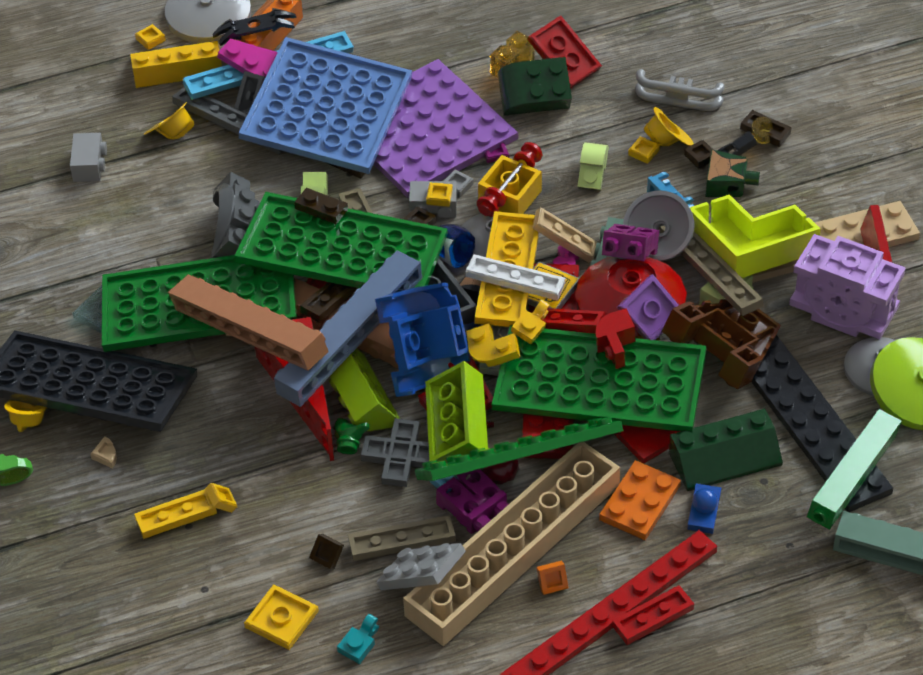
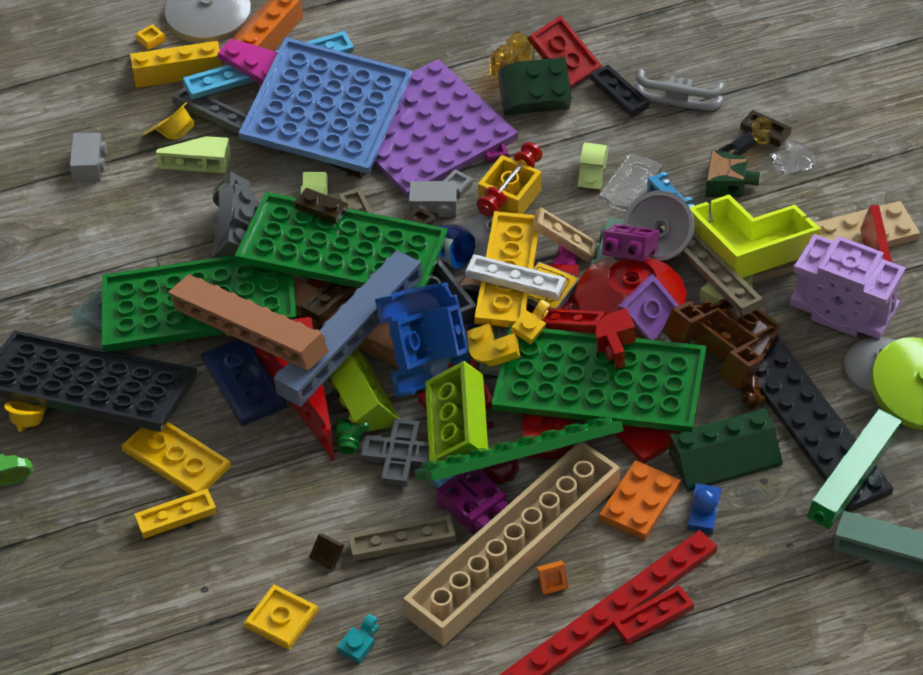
tan tile [91,437,117,469] -> none
yellow tile [205,483,237,513] -> none
black piece [212,8,296,46] -> none
dark grey slope [234,71,266,114] -> none
light grey plate [376,543,466,590] -> none
yellow tile [426,182,453,207] -> none
yellow tile [628,136,660,164] -> none
yellow piece [644,107,694,146] -> none
dark brown plate [684,140,714,169] -> none
none -> yellow tile [121,422,231,494]
none -> yellowish green slope [156,136,231,173]
none -> dark blue tile [200,339,287,426]
none -> black plate [591,65,650,117]
none -> clear piece [599,152,663,211]
none -> reddish brown arm [742,375,765,409]
none -> clear plate [770,140,816,174]

